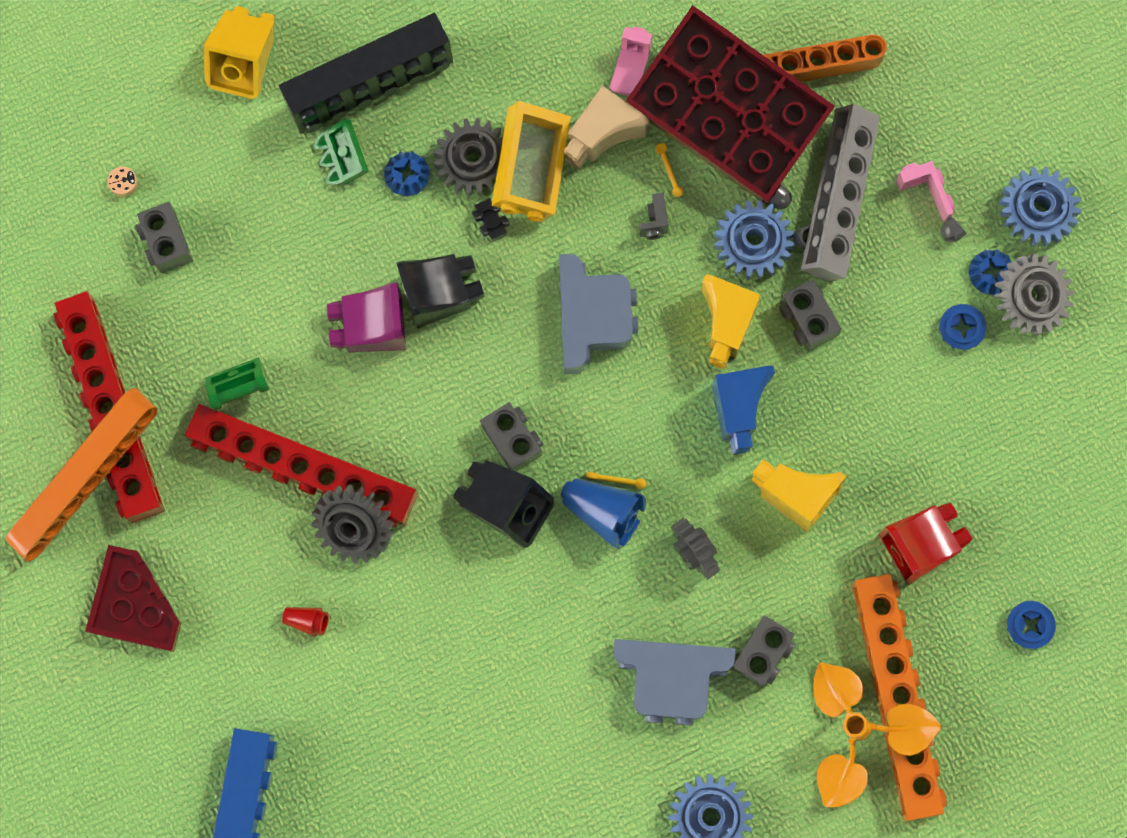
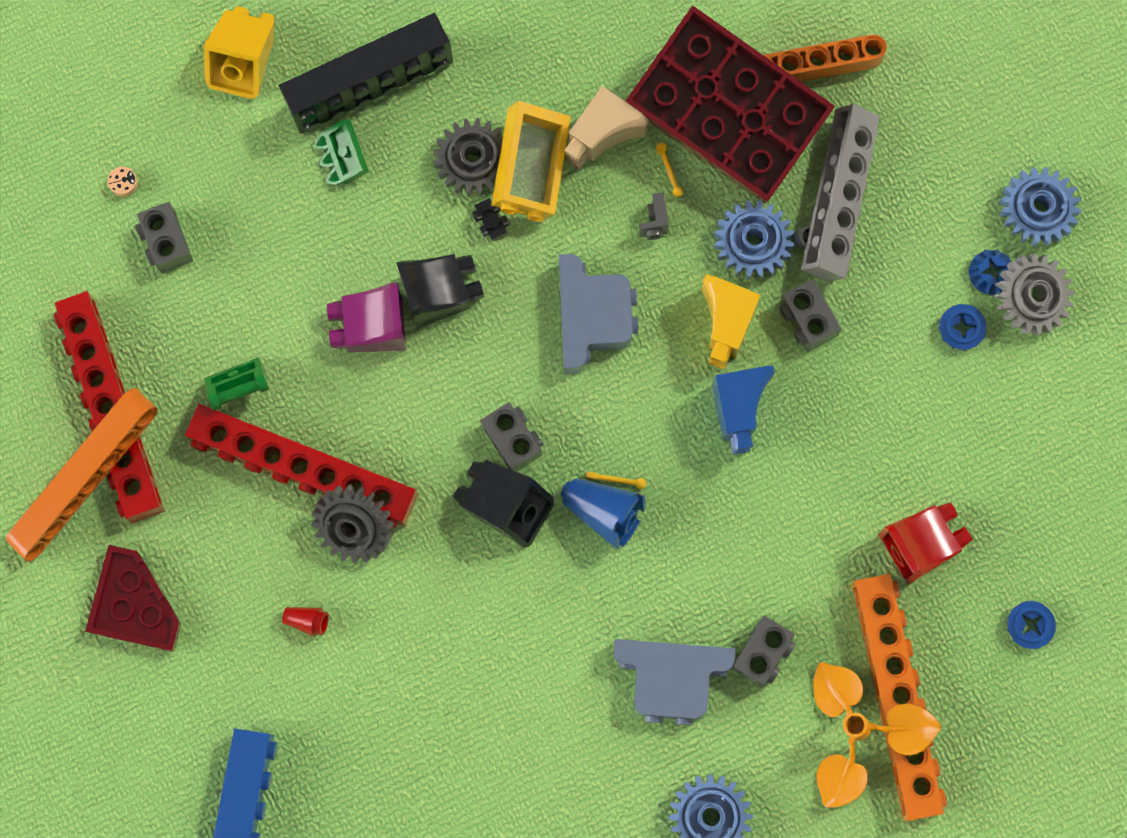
blue gear [384,151,430,196] -> none
bright pink bracket [610,27,652,96] -> none
dark grey gear [671,518,720,580] -> none
yellow hips [751,459,847,533] -> none
dark grey hinge [767,184,792,210] -> none
bright pink bracket [896,161,955,223] -> none
dark grey hinge [941,217,967,243] -> none

